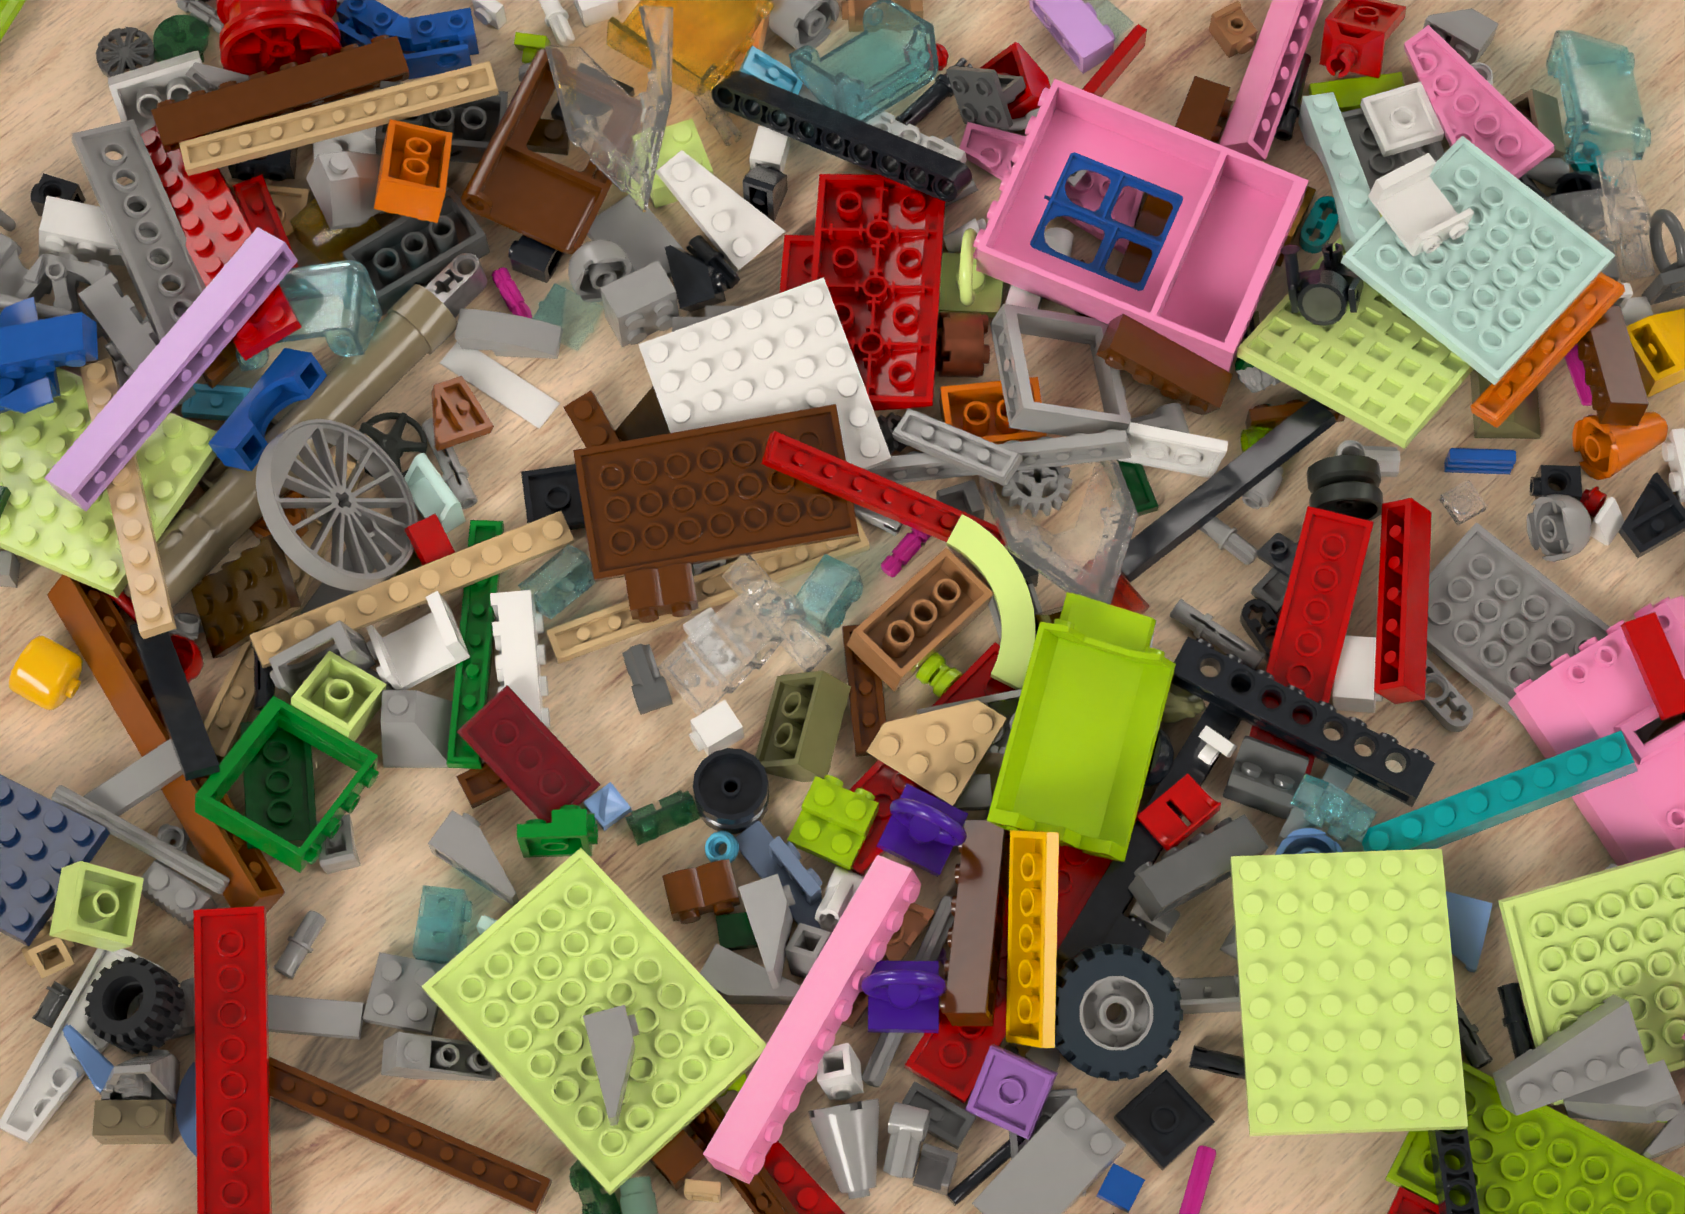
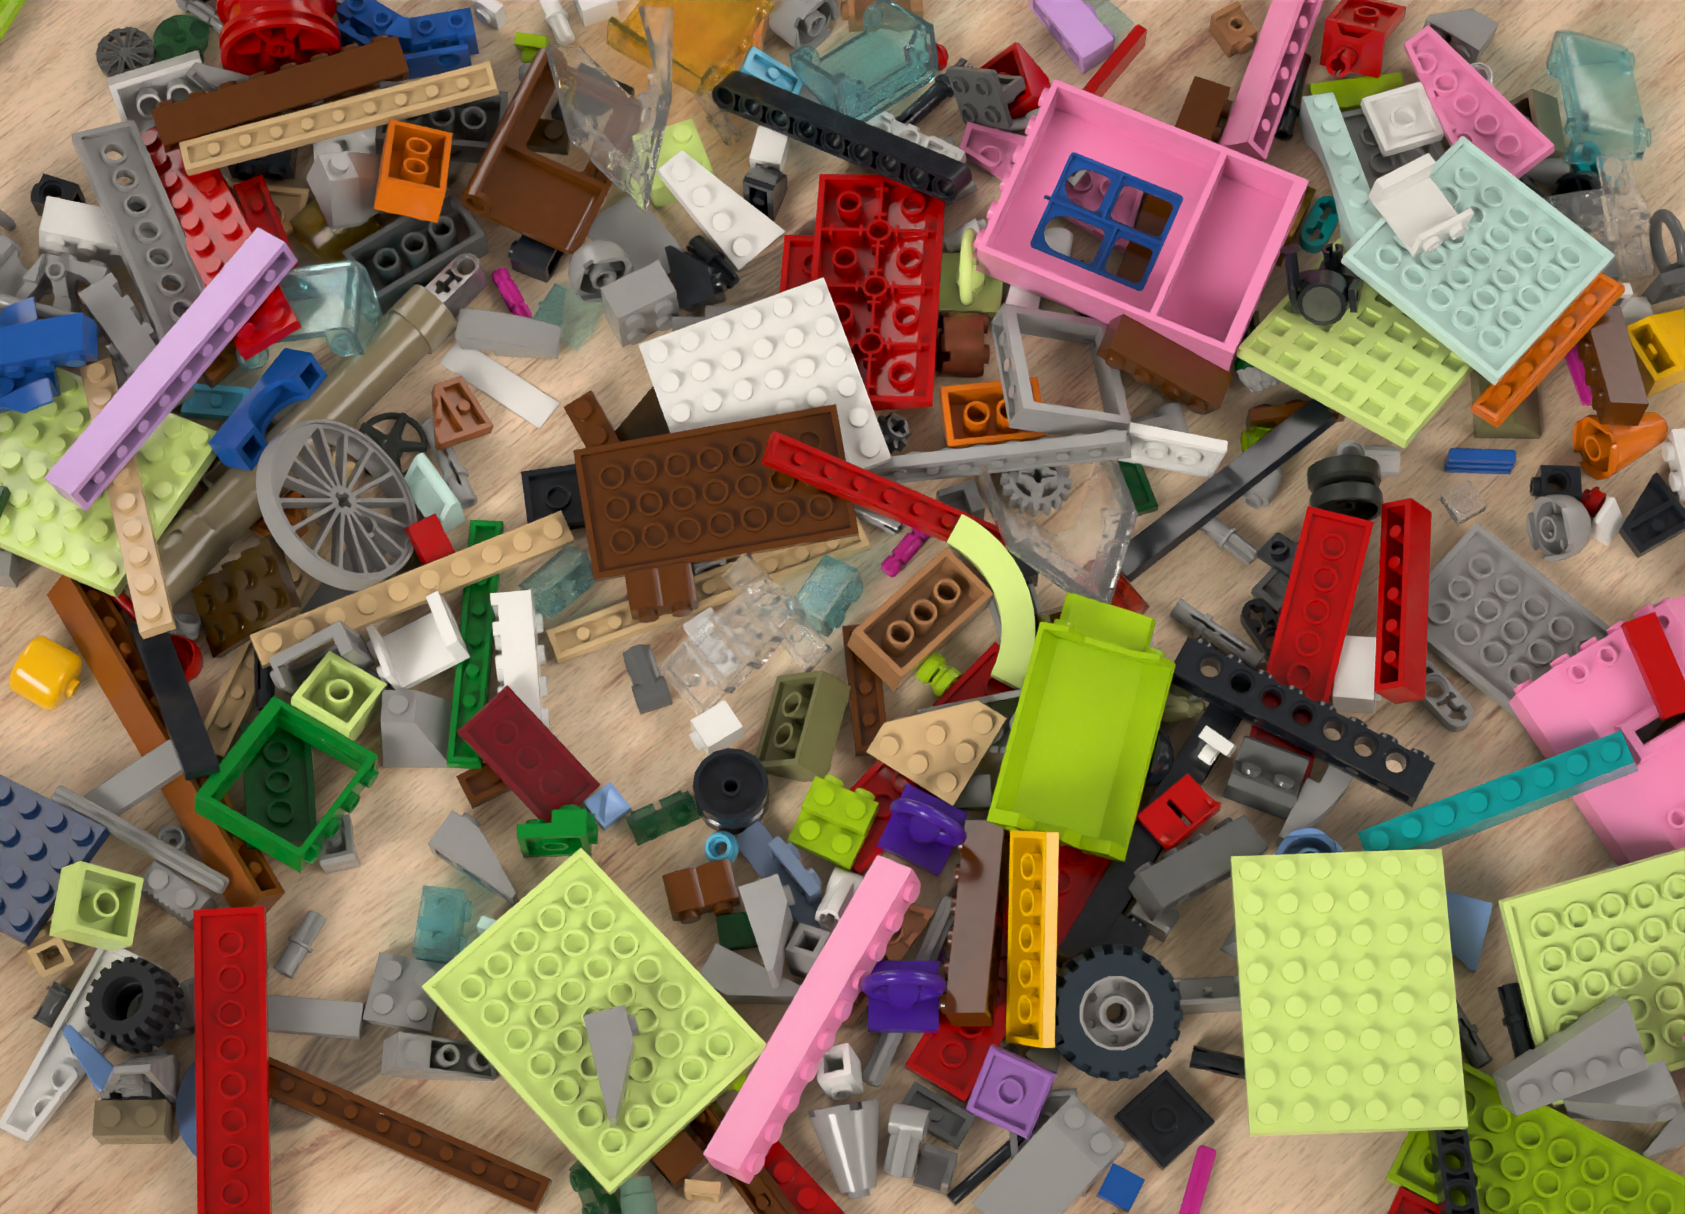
light grey tile [892,408,1023,486] -> none
clear light blue brick [1290,773,1377,842] -> none

